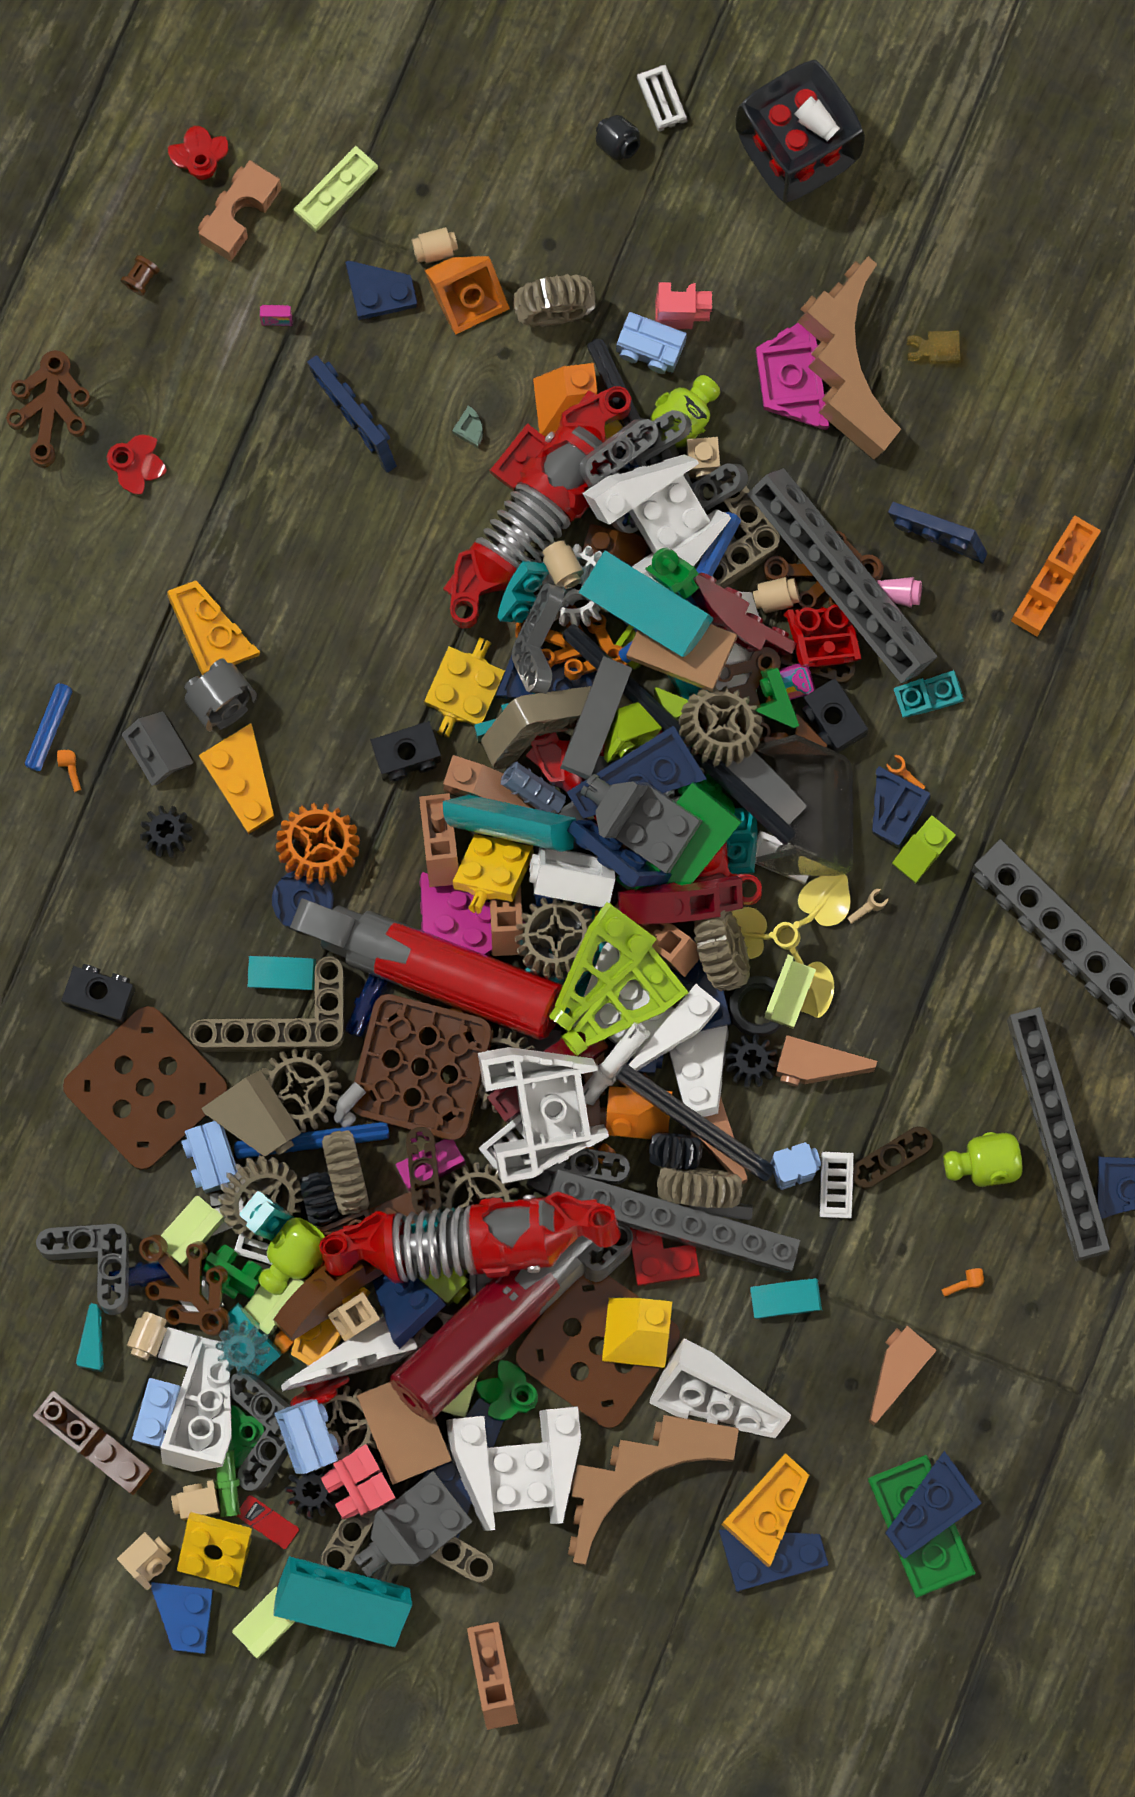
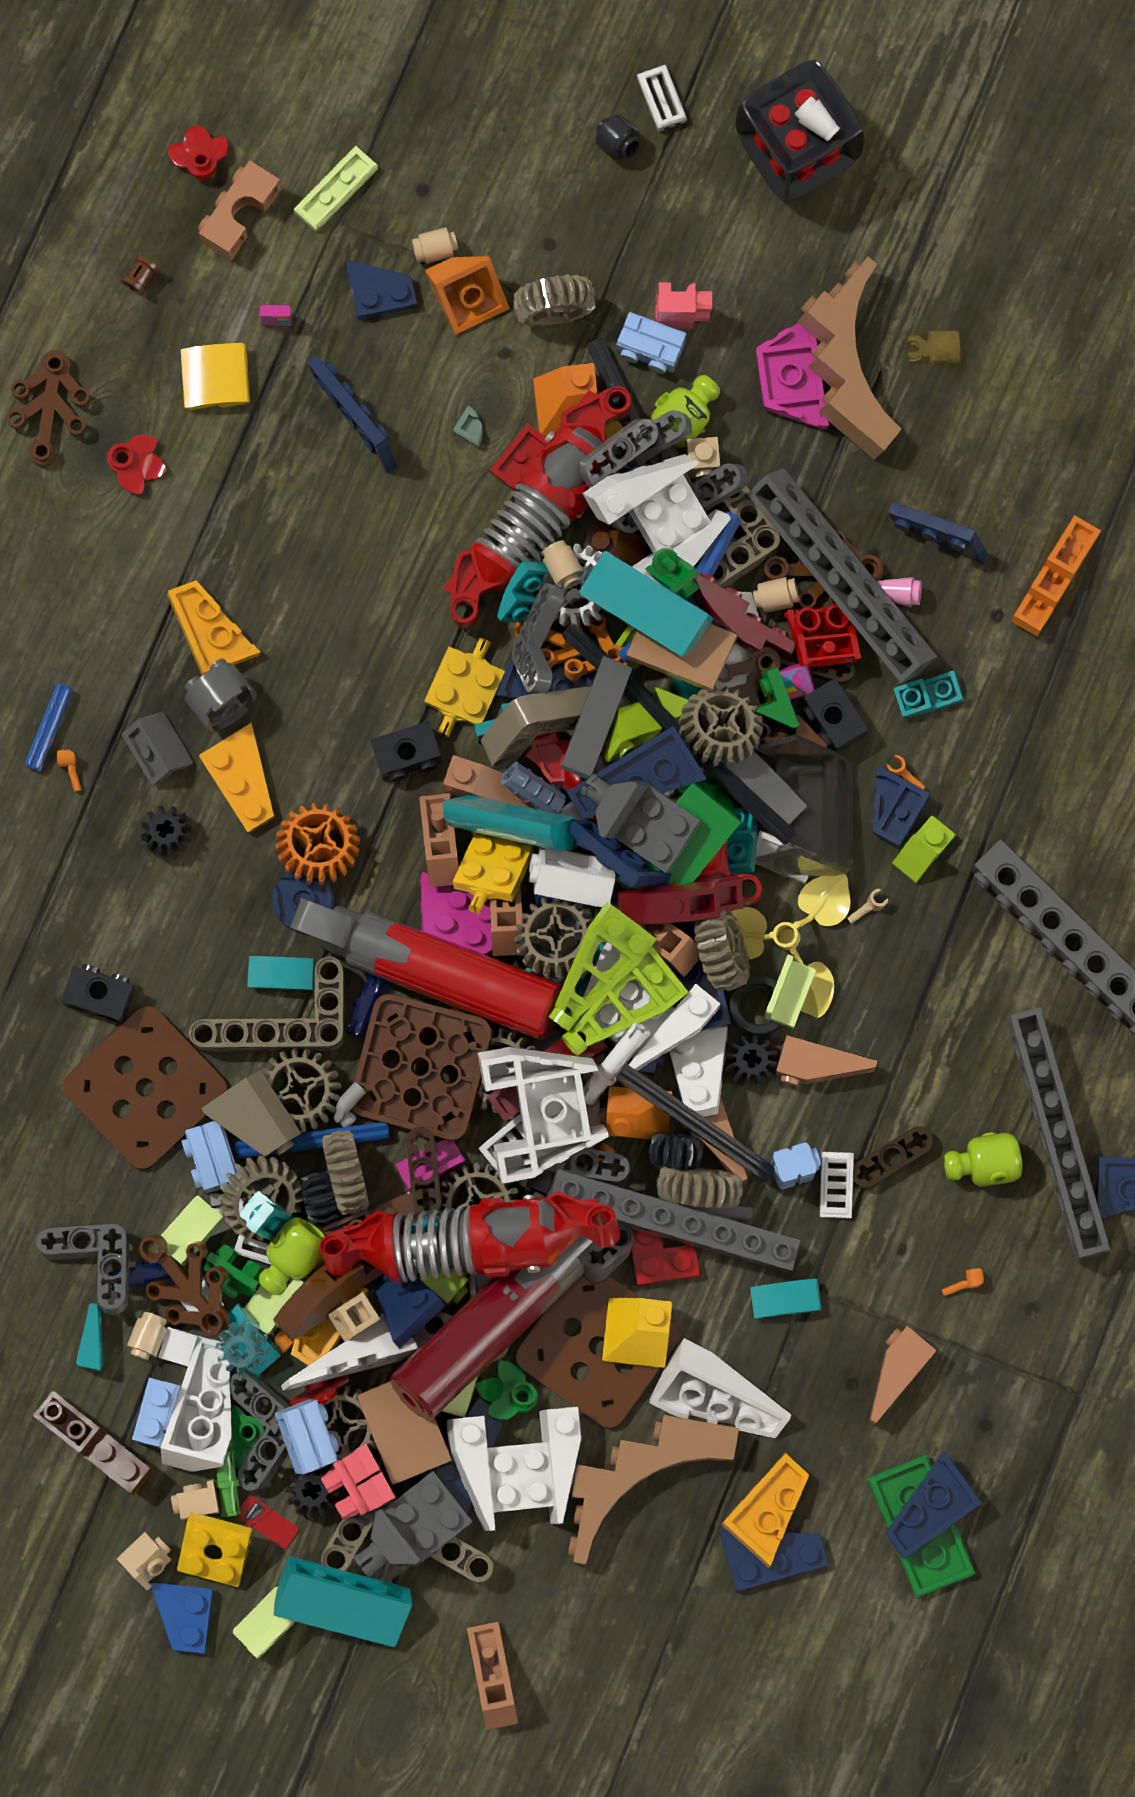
none -> yellow slope [181,343,250,411]

